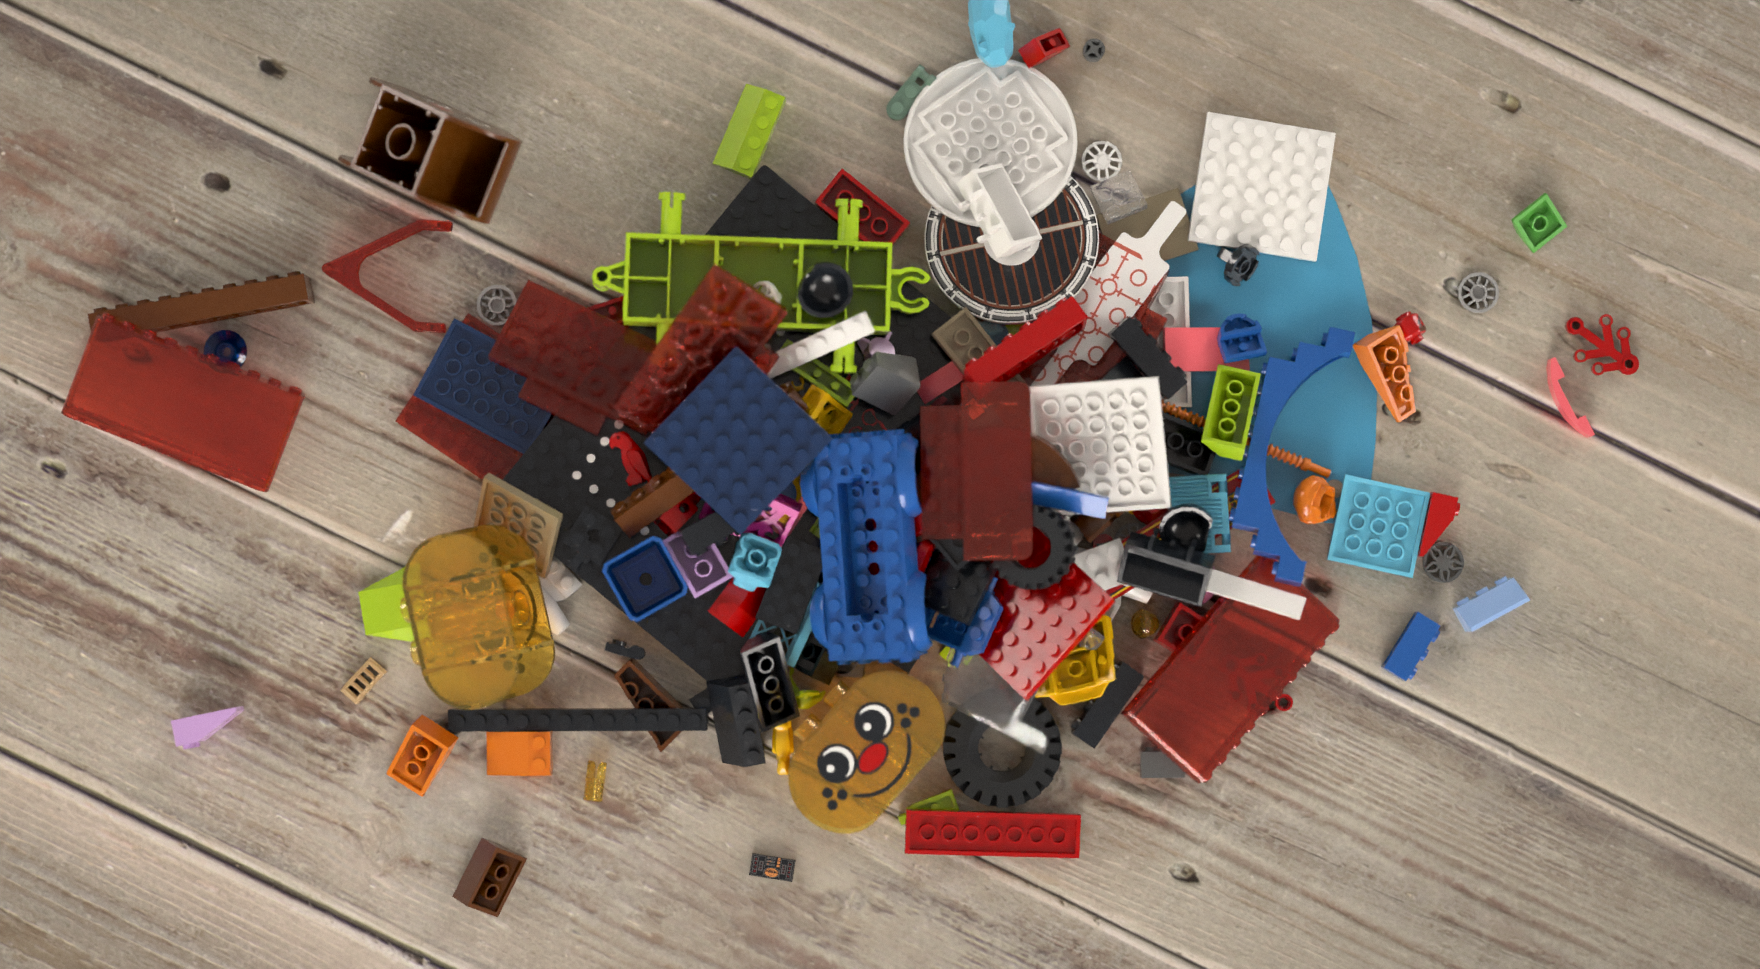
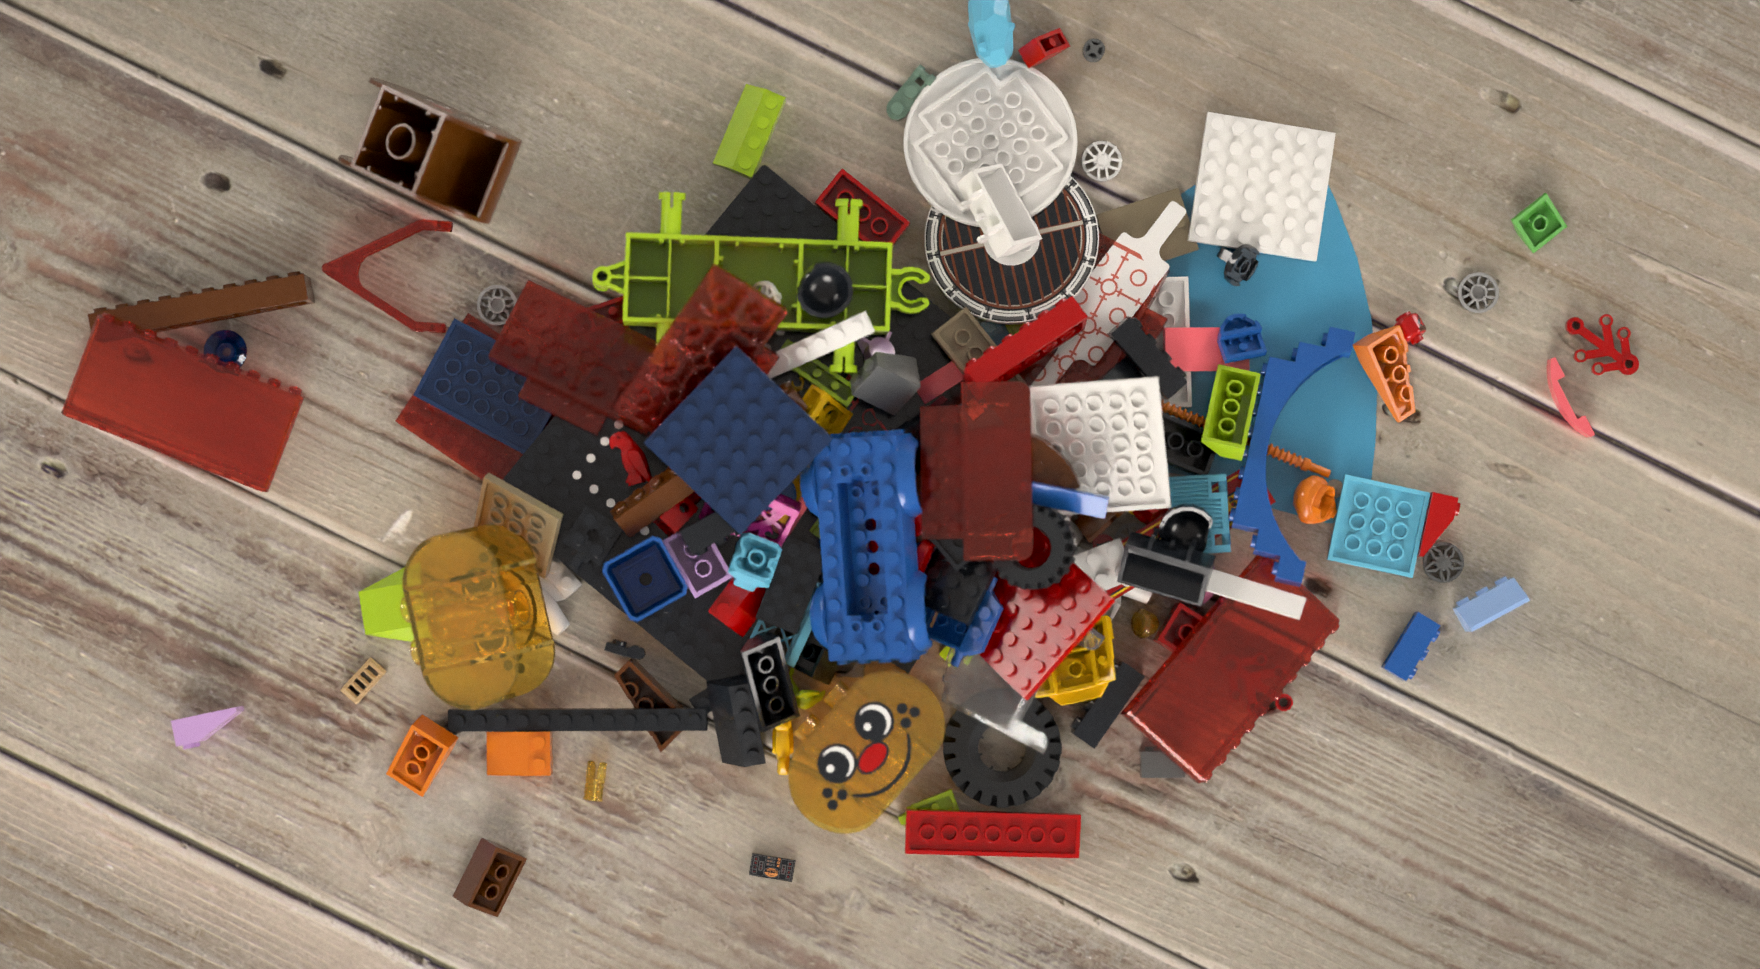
clear plate [1090,170,1148,225] -> none

